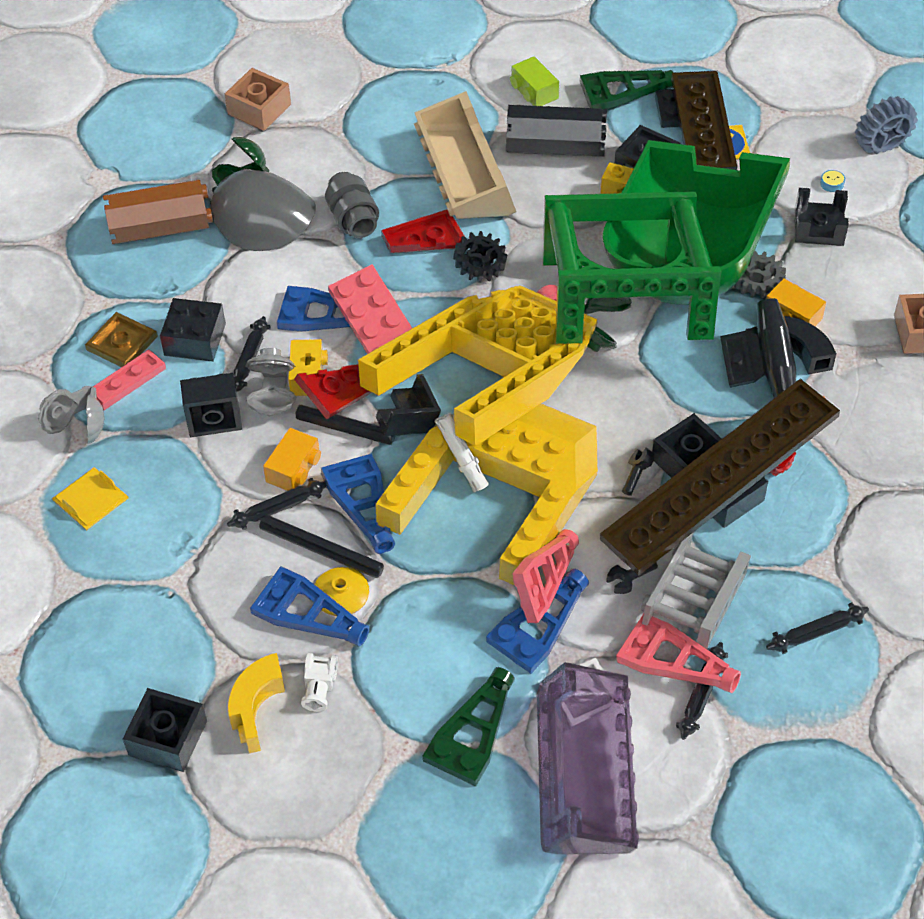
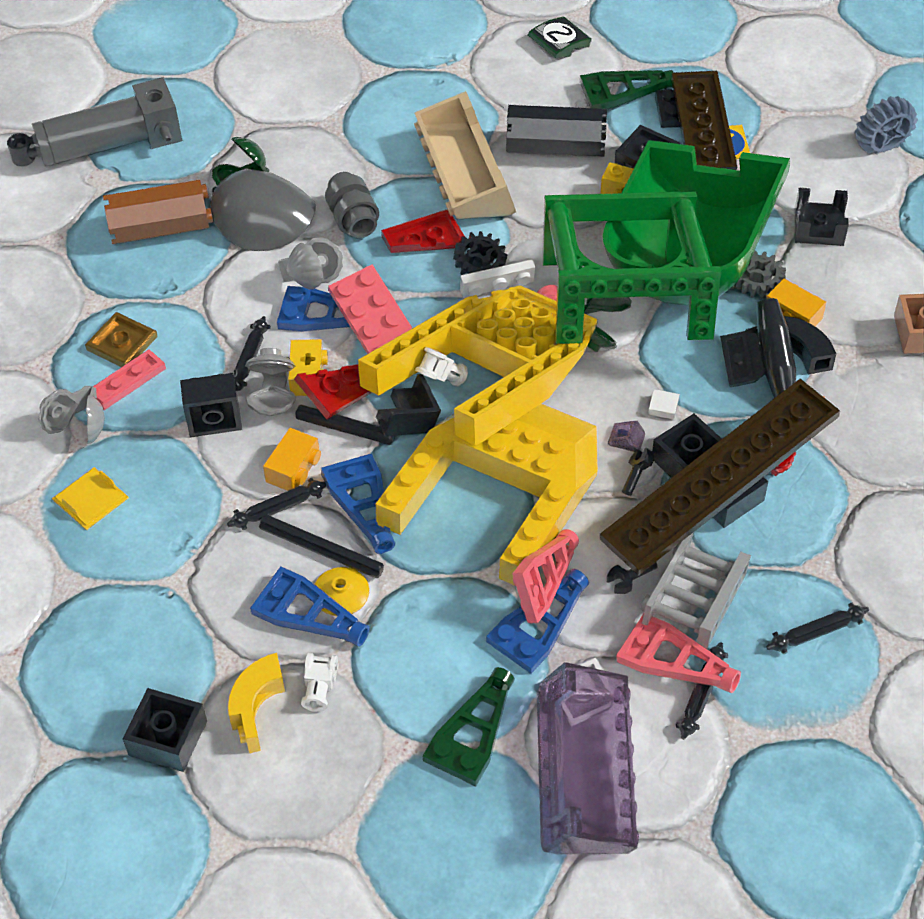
black brick [160,298,226,362] -> none
nougat brick [224,68,291,131] -> none
white pin [435,413,489,492] -> none
lime brick [510,56,559,106] -> none
tile [820,170,845,192] -> none
none -> dark grey piece [7,77,183,167]
none -> light grey animal [278,238,343,290]
none -> white connector [415,347,468,386]
none -> white plate [460,260,535,298]
none -> slope [528,16,592,58]
none -> clear purple slope [608,420,645,452]
none -> white tile [648,389,680,420]

